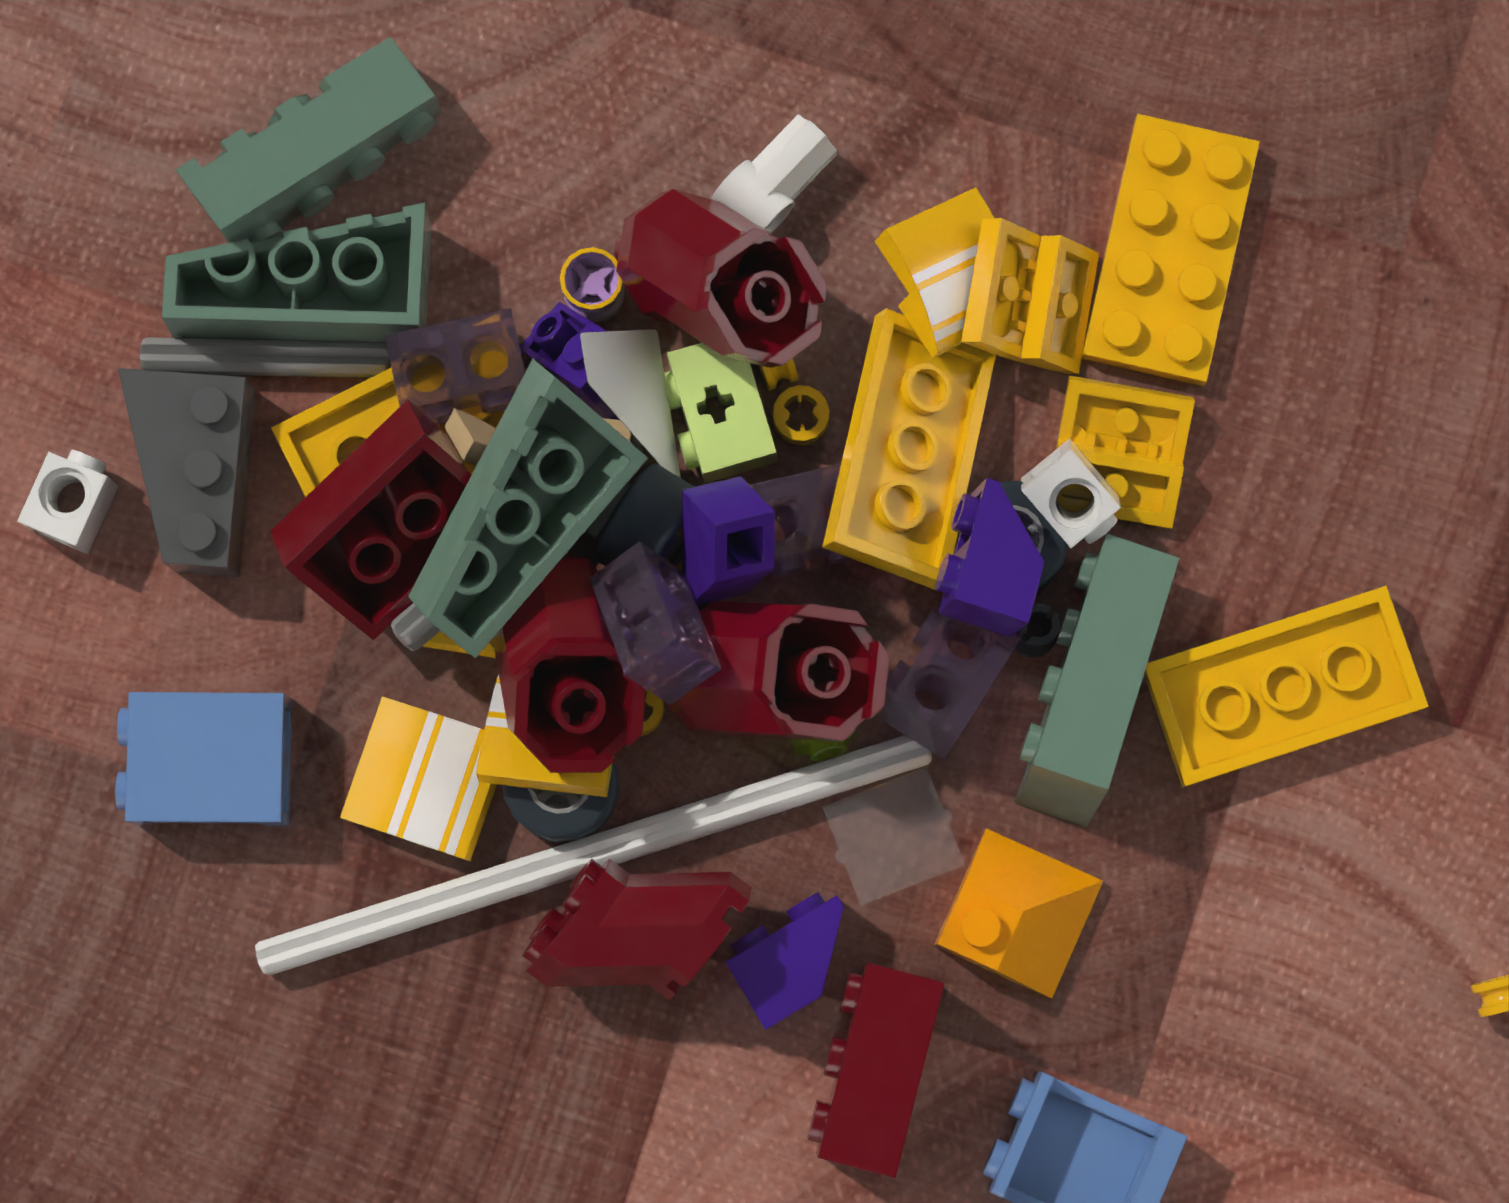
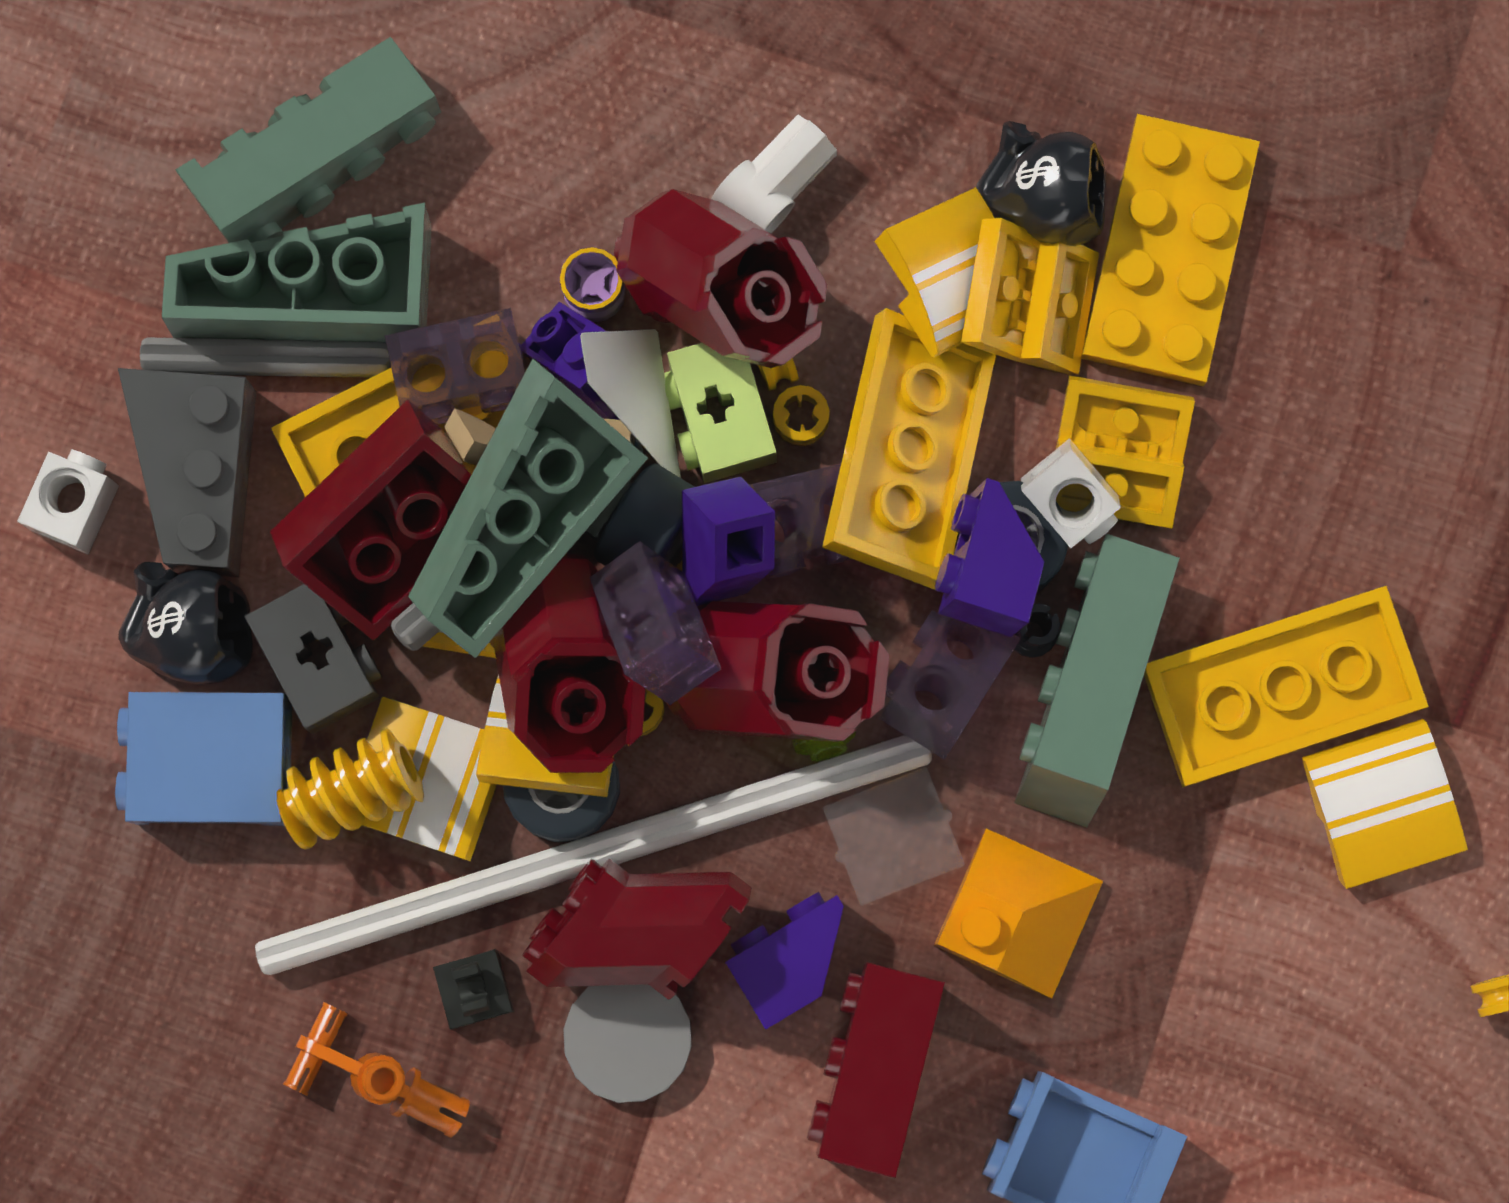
none -> black piece [118,562,253,685]
none -> dark grey brick [245,584,382,734]
none -> yellow piece [277,728,424,850]
none -> orange pin [283,1002,470,1138]
none -> pearl dark grey tile [433,949,514,1030]
none -> light grey tile [563,985,692,1103]
none -> black piece [976,121,1106,246]
none -> slope [1302,719,1468,889]

